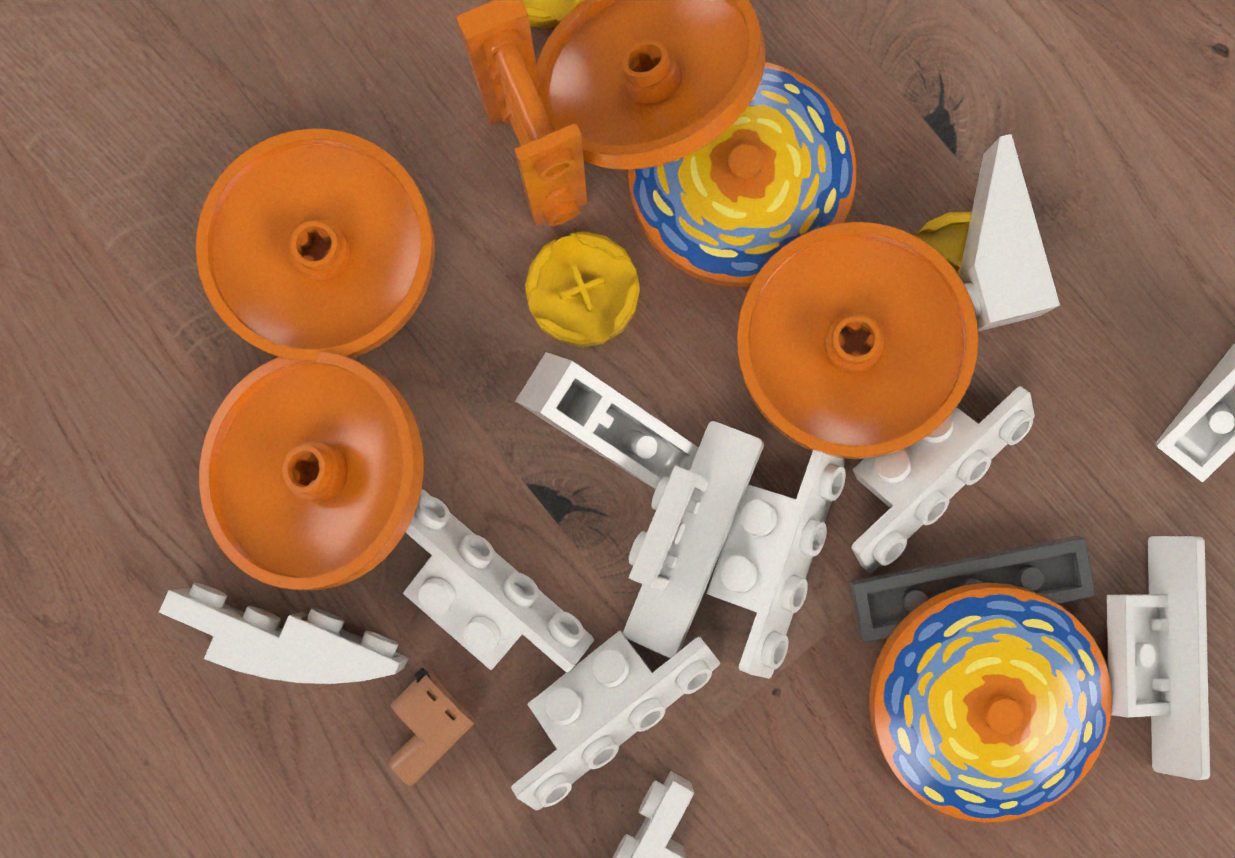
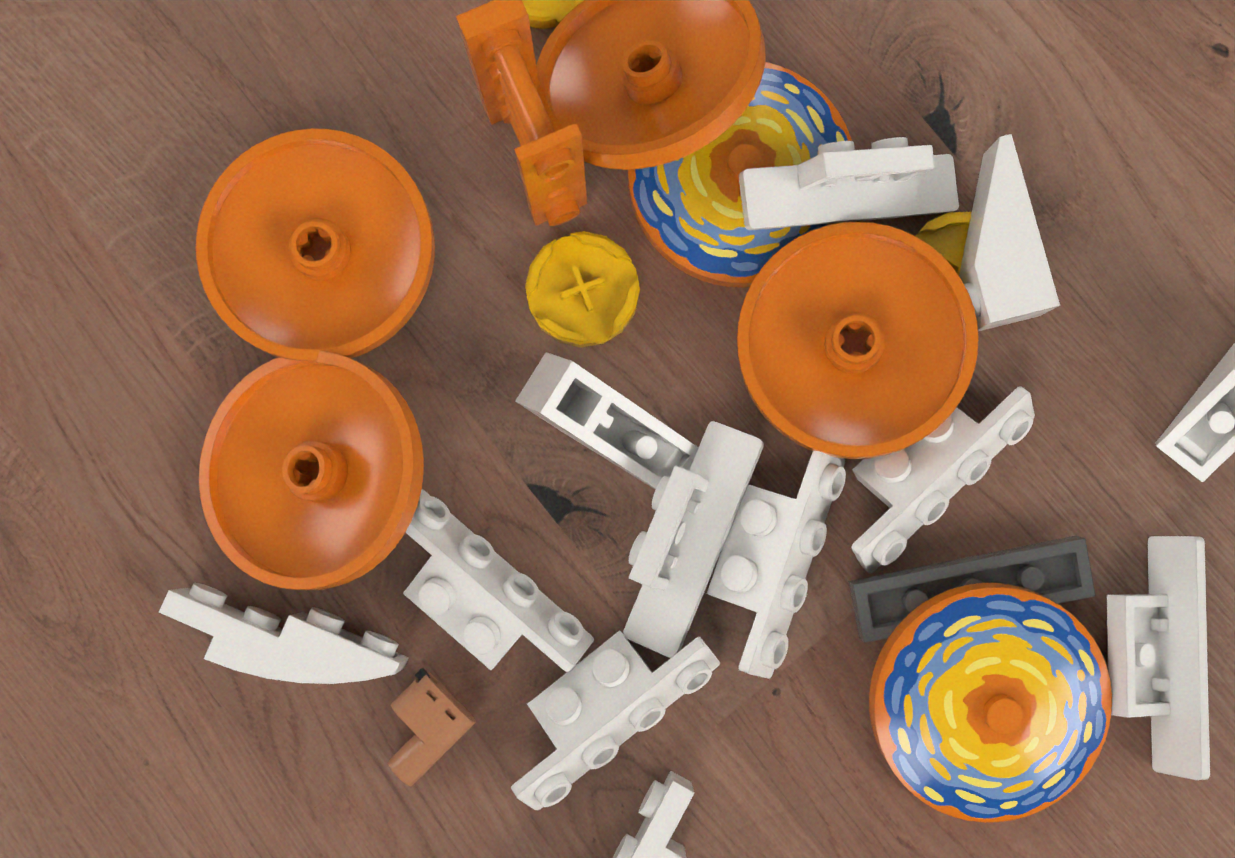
none -> white bracket [739,137,959,230]

